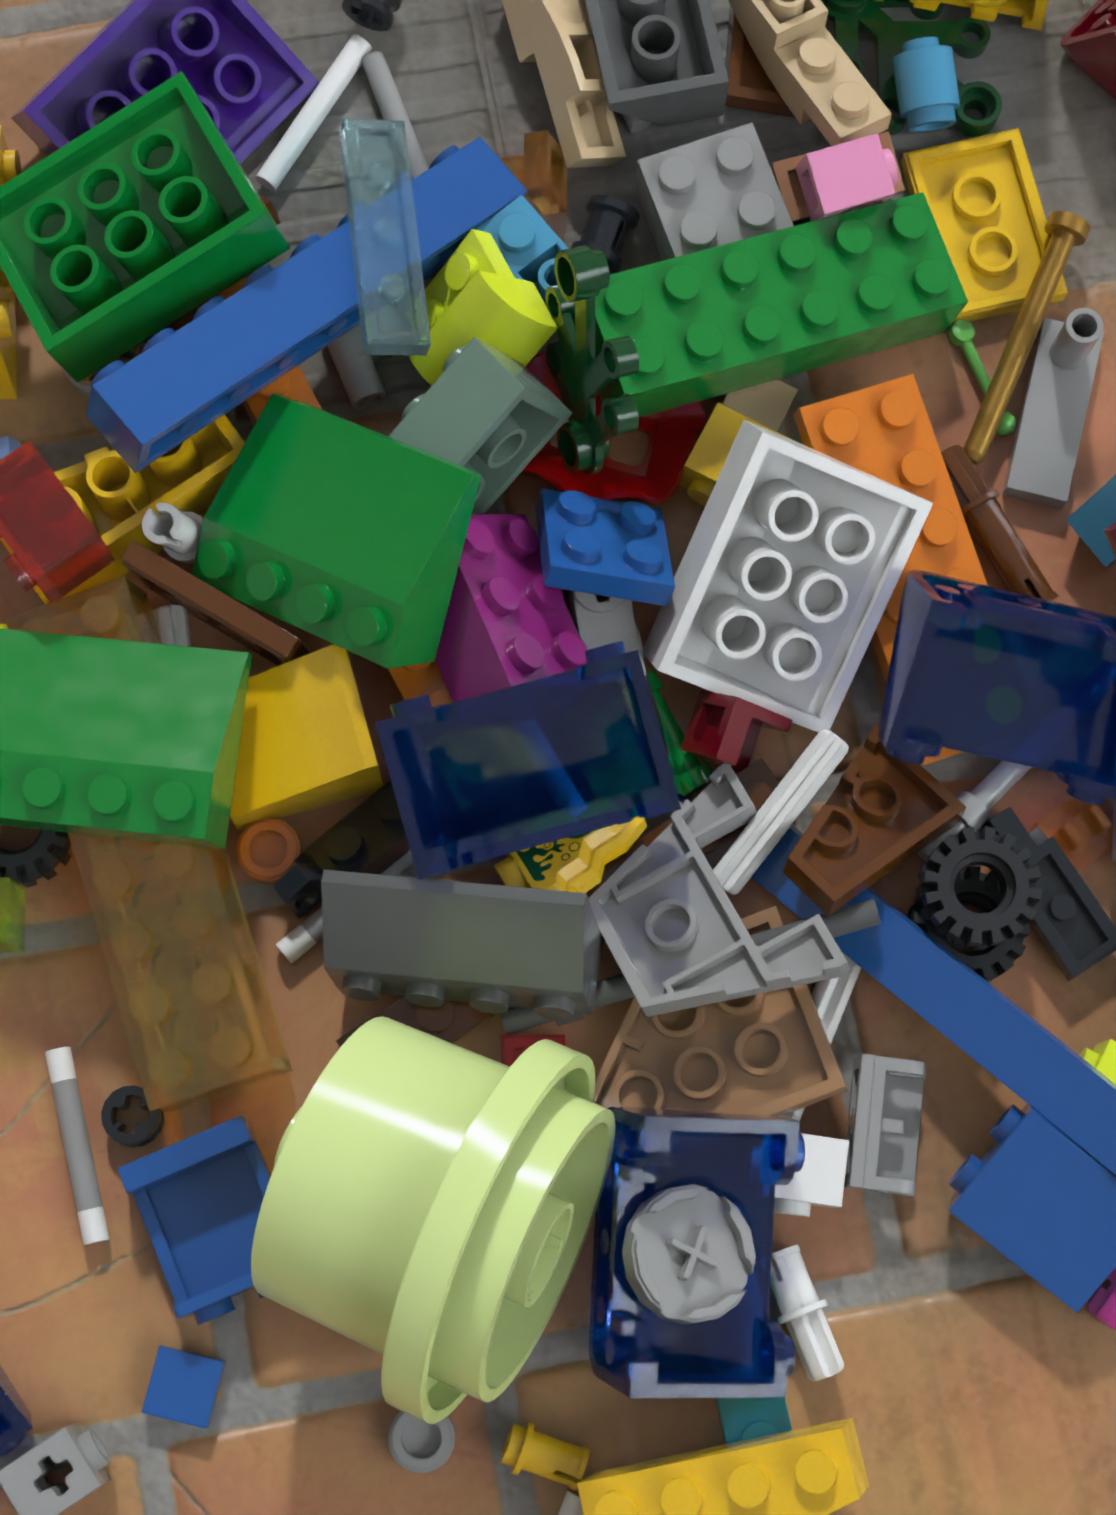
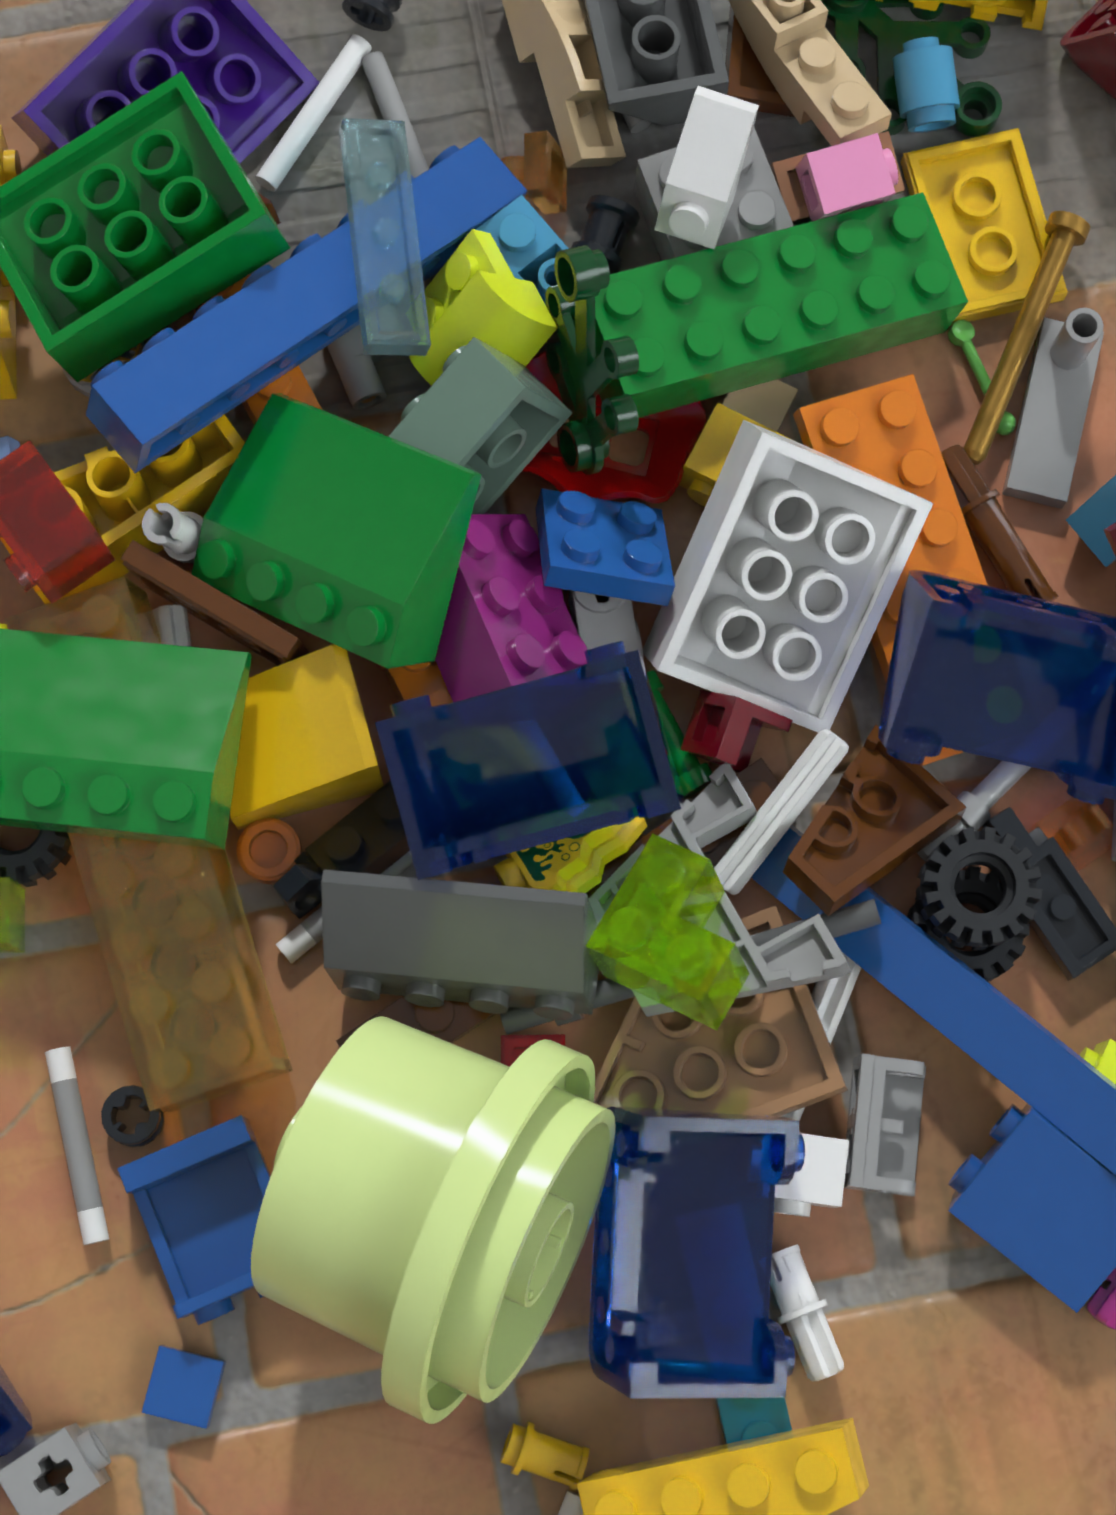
light grey tile [388,1411,456,1473] -> none
light grey tile [622,1184,756,1324] -> none
none -> clear neon green brick [585,833,750,1031]
none -> white slope [654,86,759,249]

